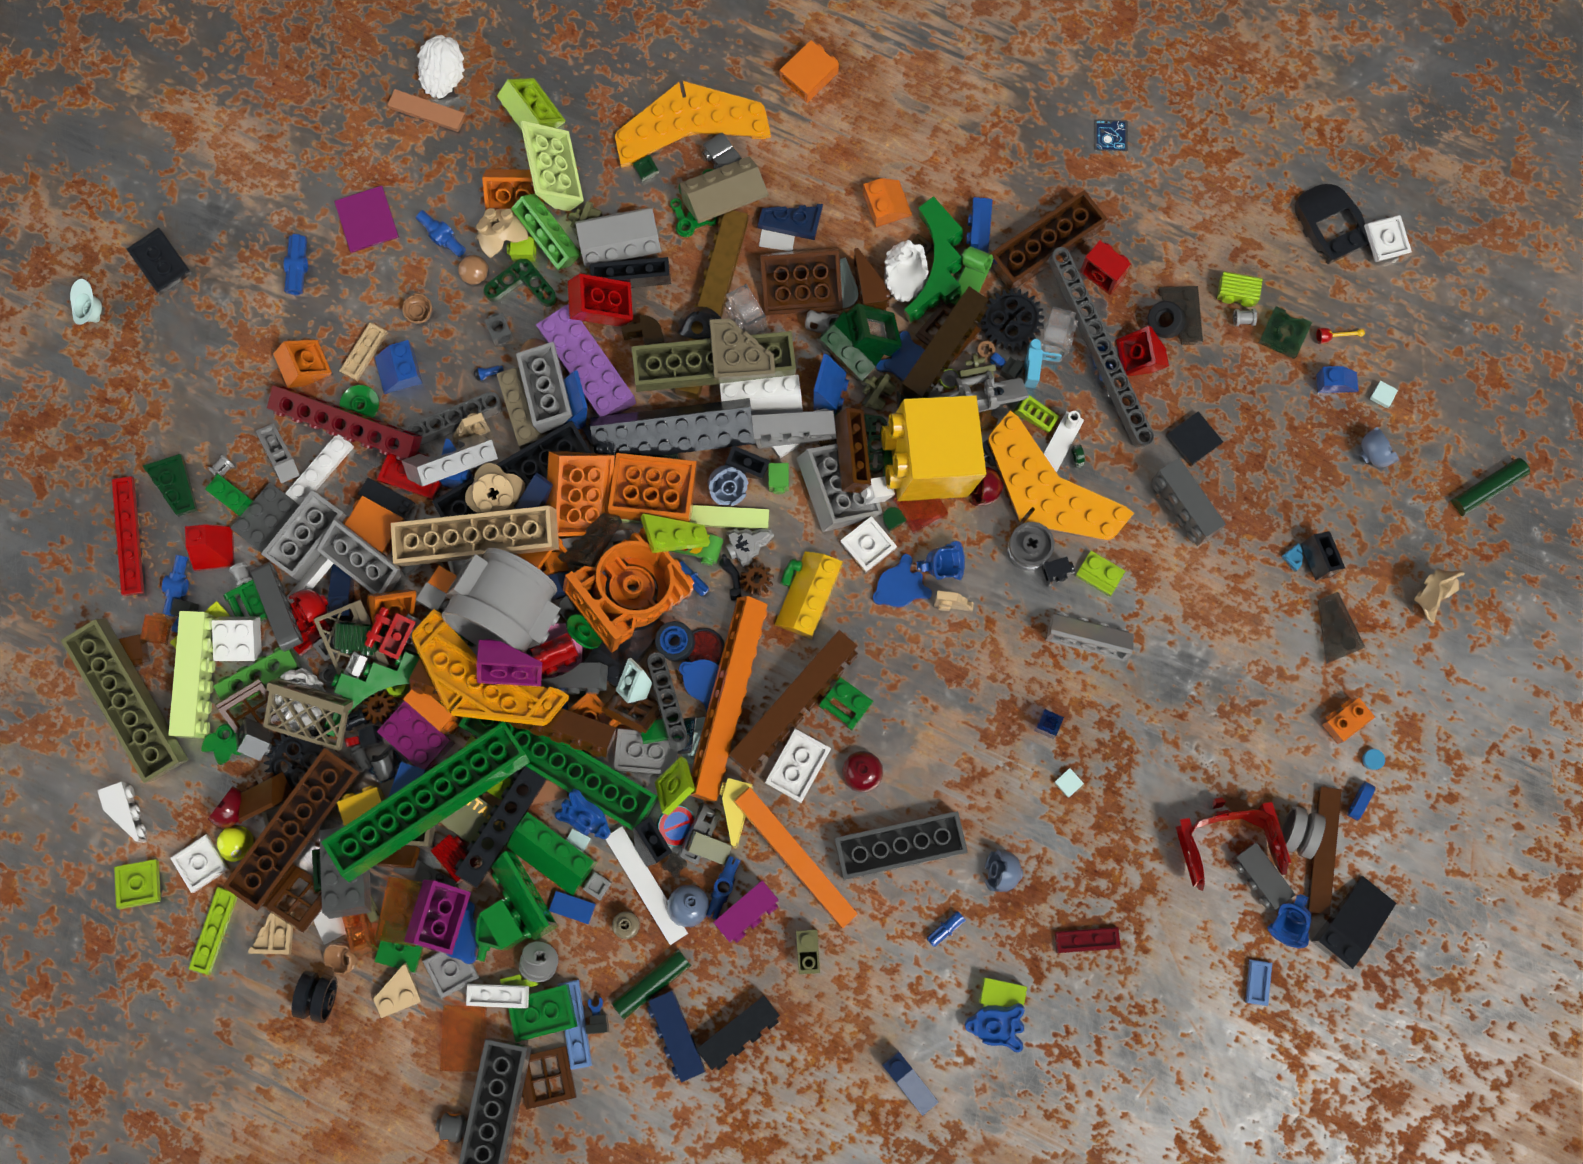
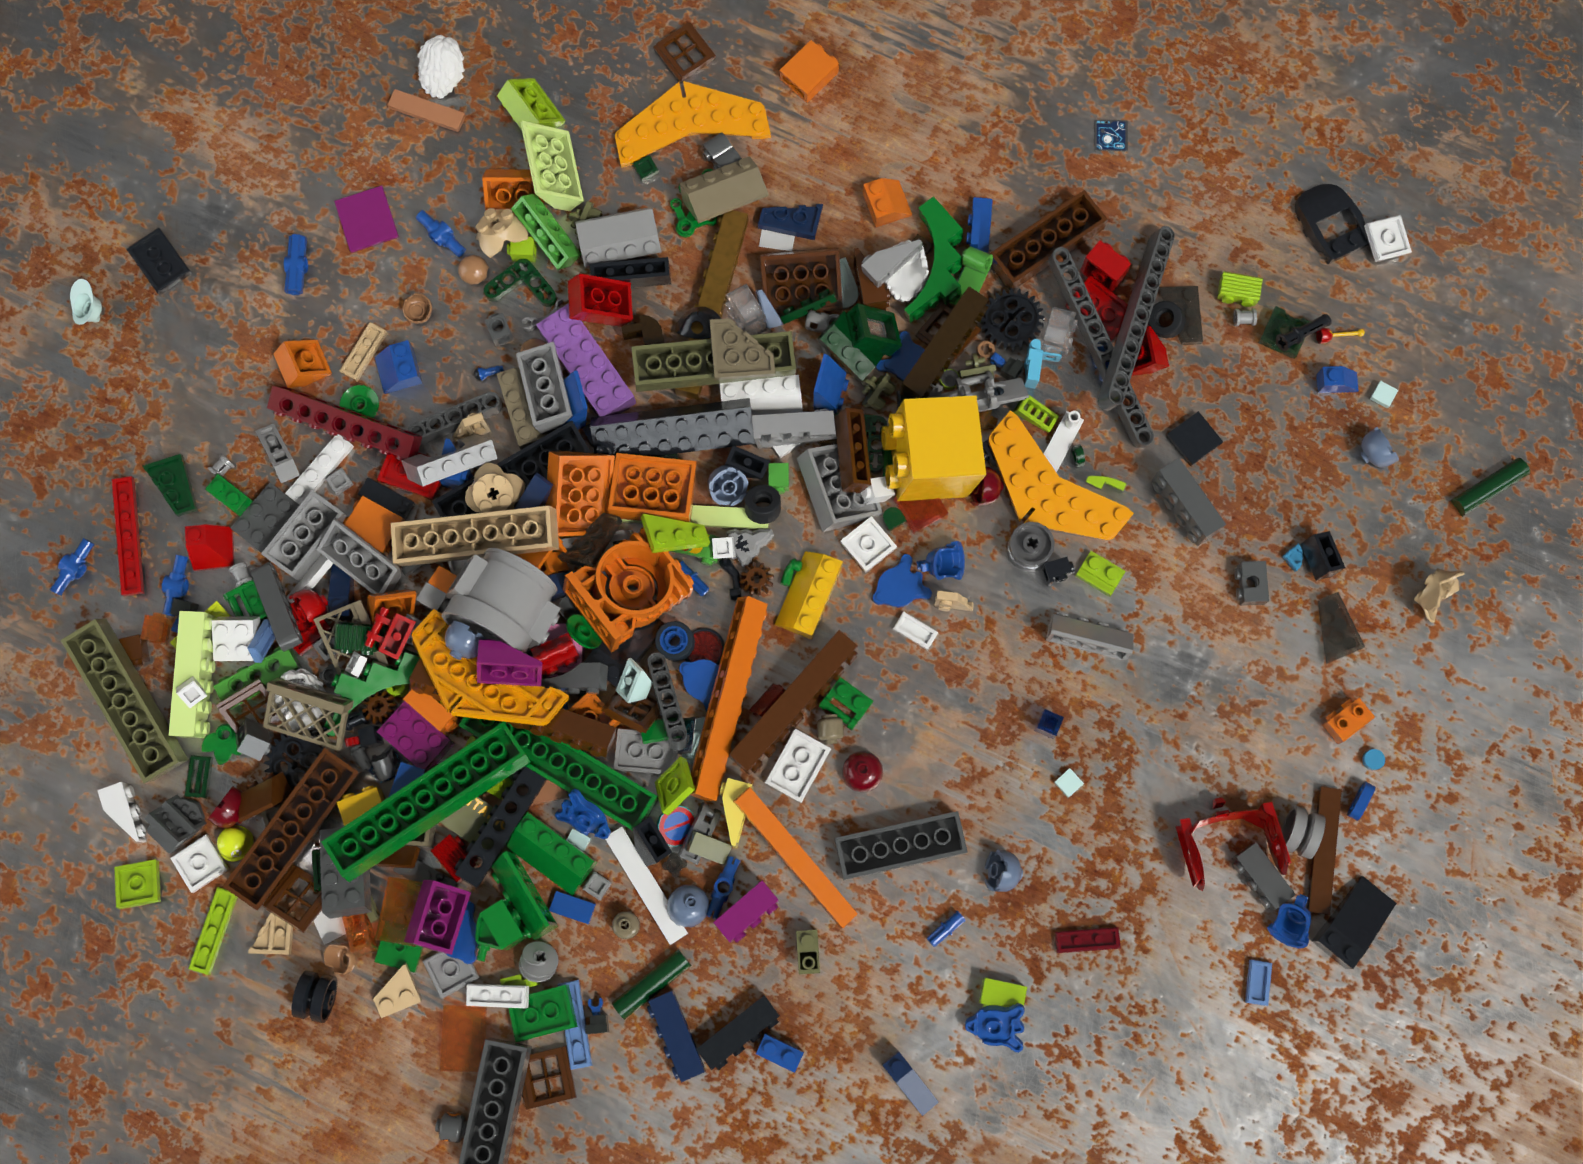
none -> blue pin [50,538,95,596]
none -> dark grey piece [145,795,206,854]
none -> white slope [176,676,207,708]
none -> dark green tile [185,755,213,799]
none -> medium blue tile [248,619,275,663]
none -> light grey tile [325,467,354,496]
none -> sand blue cylinder [445,621,486,660]
none -> light grey piece [522,298,568,332]
none -> reddish brown piece [653,23,716,82]
none -> white plate [712,537,735,559]
none -> black tyre [745,485,781,524]
none -> clear red piece [750,683,785,718]
none -> sand blue slope [755,289,783,329]
none -> blue brick [756,1033,804,1073]
none -> dark green wing [780,289,837,324]
none -> dark tan head [817,714,844,744]
none -> light grey slope [861,240,923,288]
none -> white tile [893,611,938,651]
none -> red plate [1065,276,1128,342]
none -> lime slope [1086,476,1127,491]
none -> dark grey beam [1098,226,1175,411]
none -> dark grey brick [1234,561,1269,606]
none -> black pin [1276,314,1332,351]

